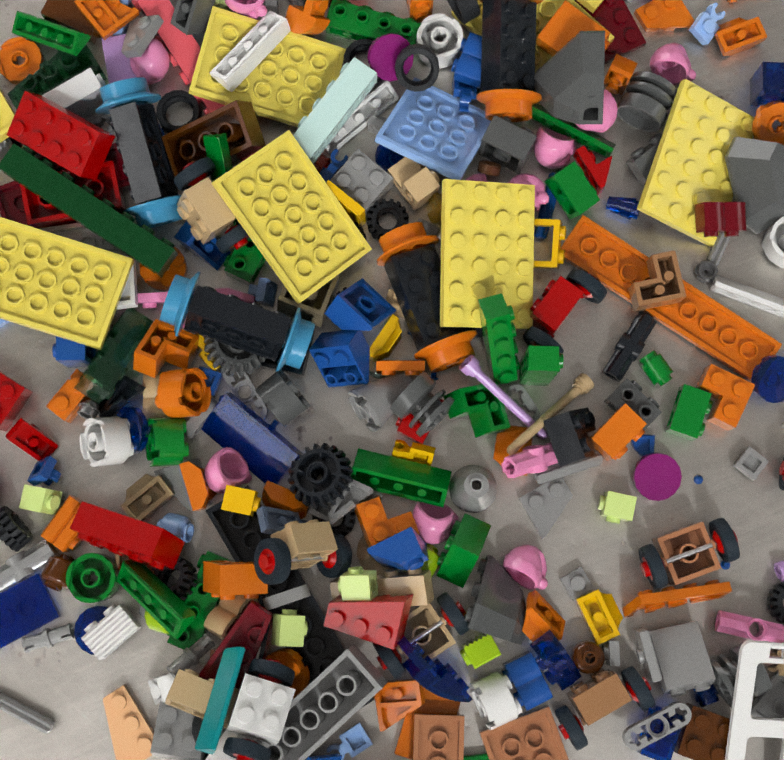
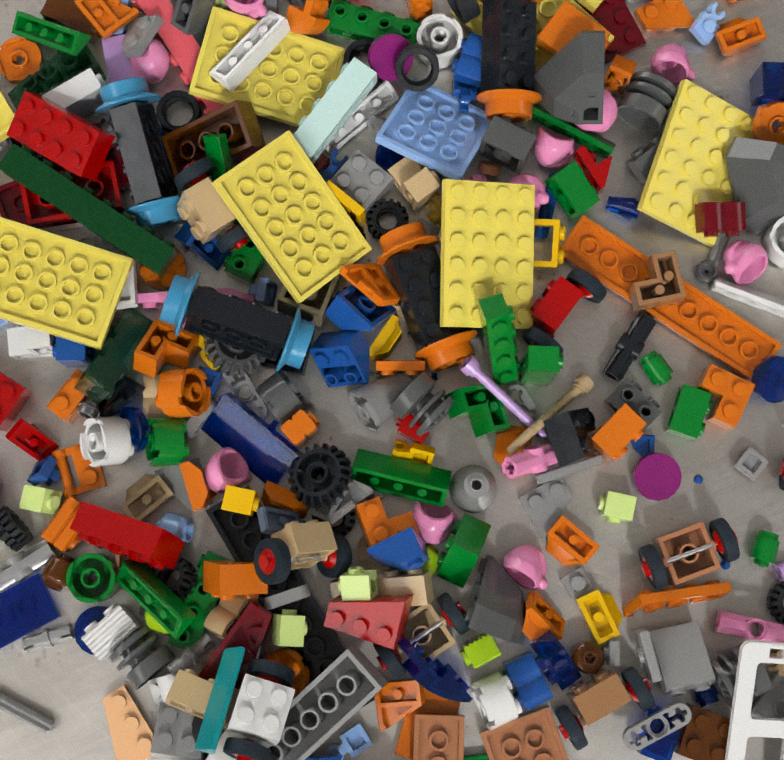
none -> white brick [7,324,56,360]
none -> orange plate [52,444,108,499]
none -> dark grey wheel [108,625,176,691]
none -> orange brick [281,410,320,449]
none -> orange wing [339,263,401,306]
none -> orange slope [546,515,600,567]
none -> bright pink piece [723,240,768,285]
none -> green brick [750,530,780,568]

